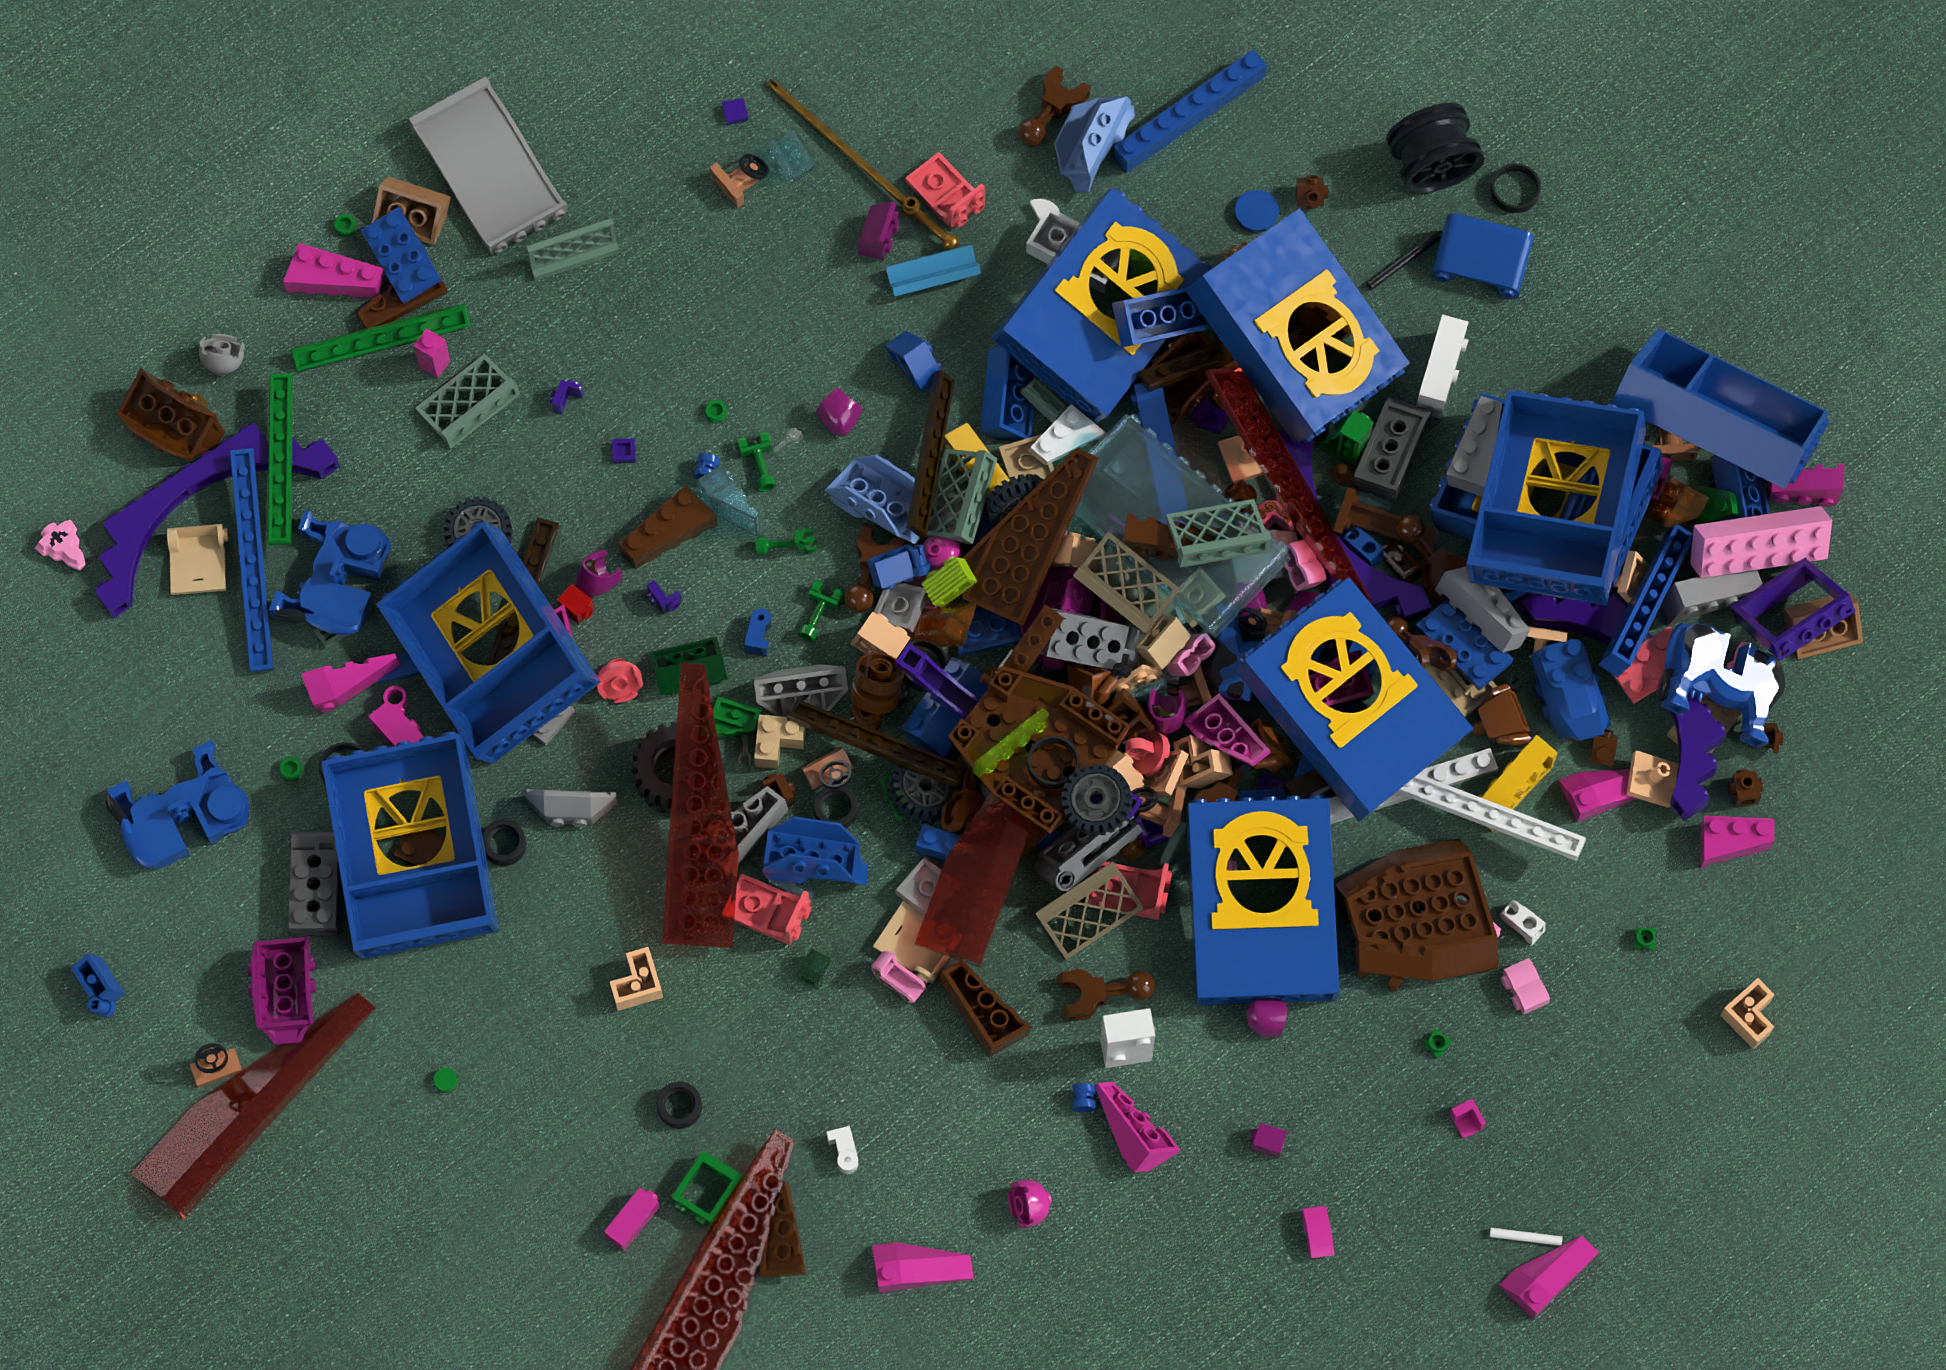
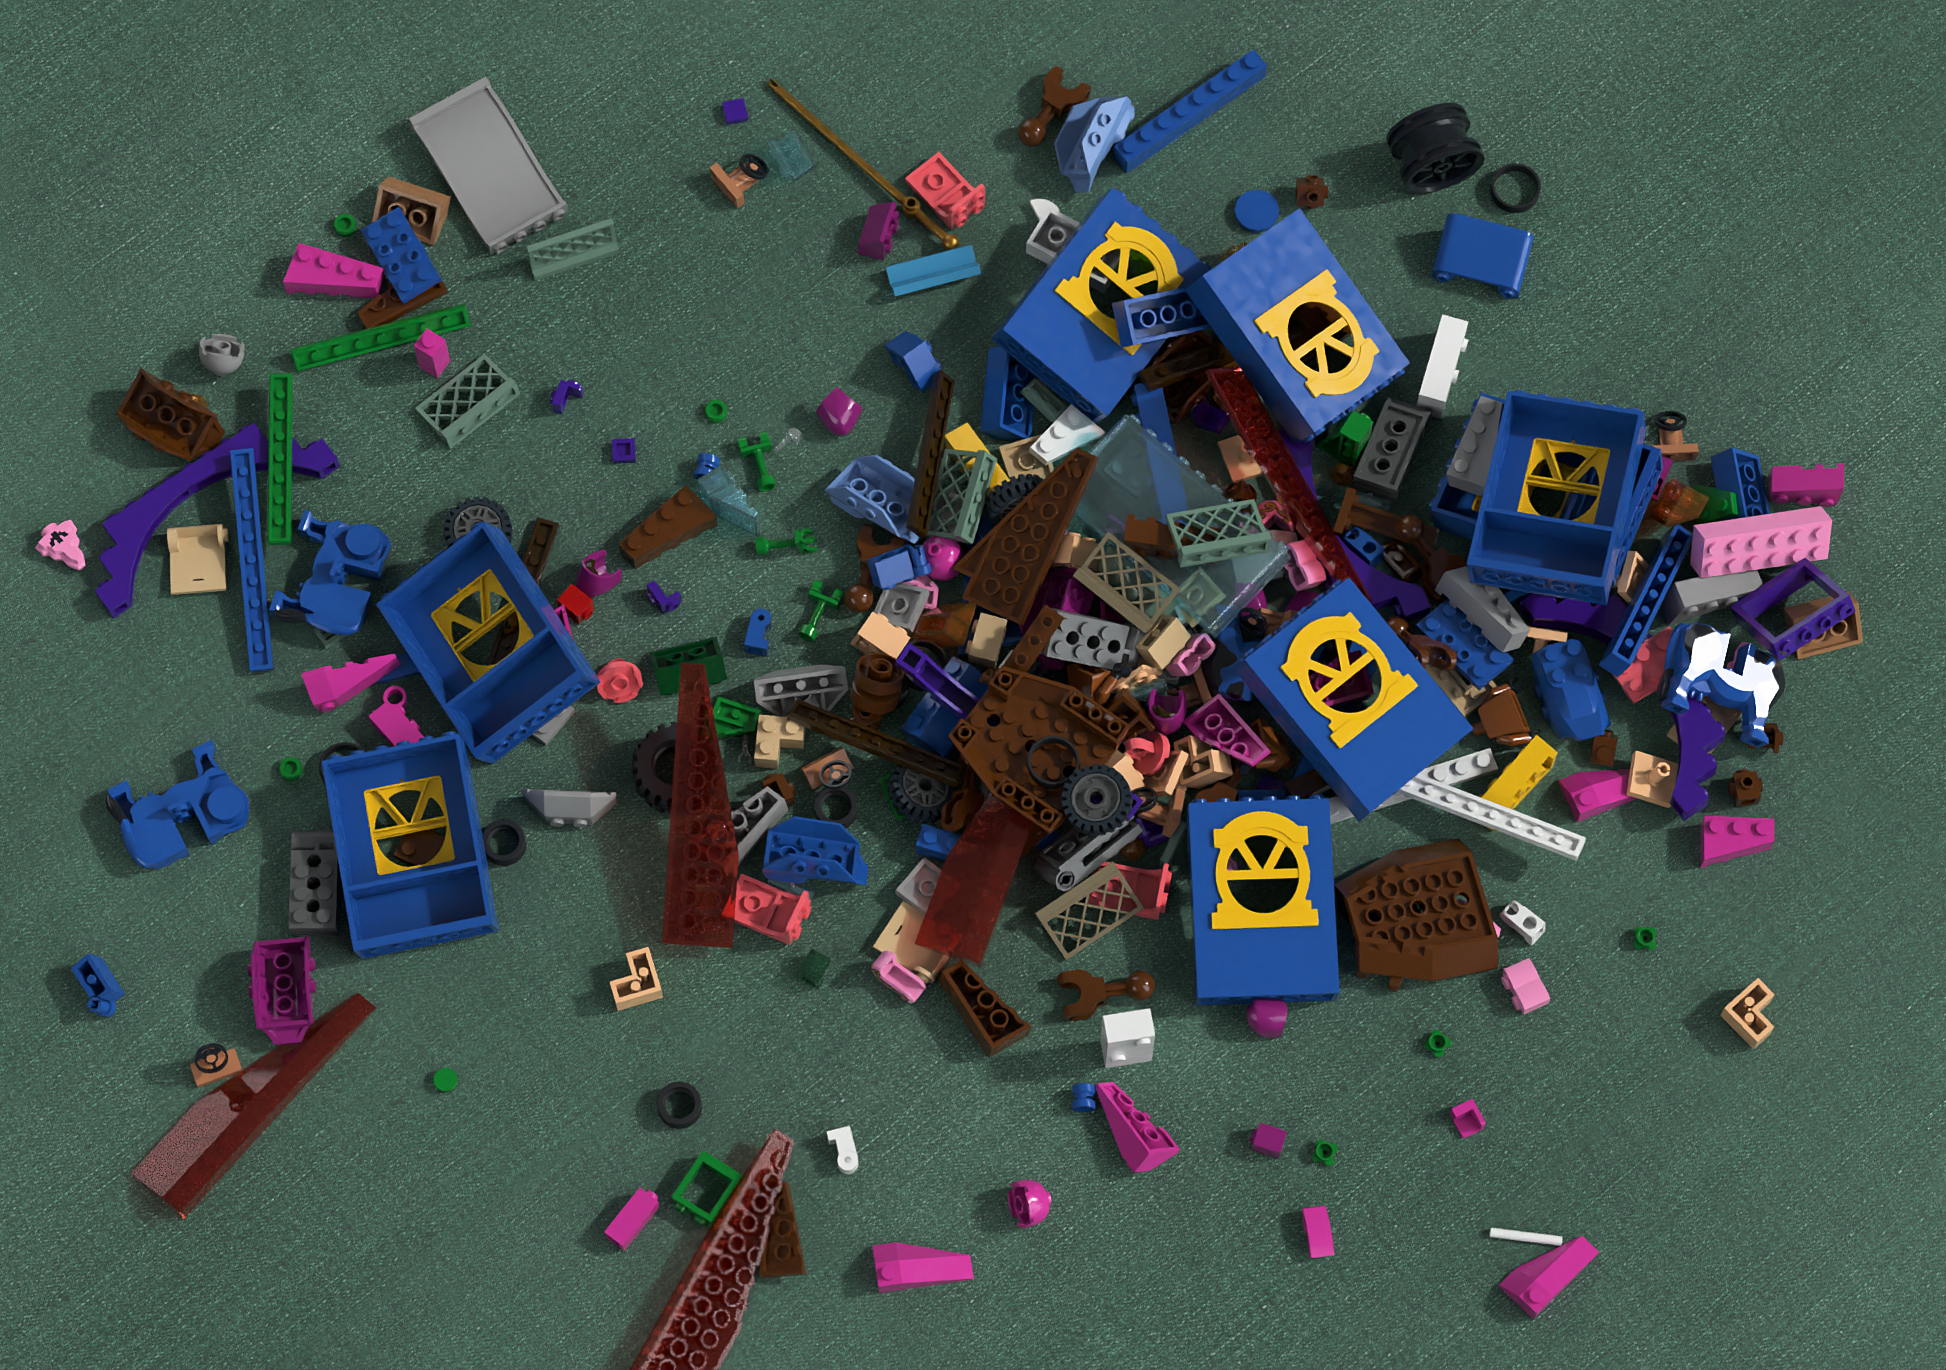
lime brick [921,557,977,607] -> none
clear neon green plate [973,708,1049,777] -> none
black bar [1367,232,1441,290] -> none
blue panel [1611,328,1830,489] -> none
none -> tan brick [965,613,1008,668]
none -> green plate [1311,1139,1338,1166]

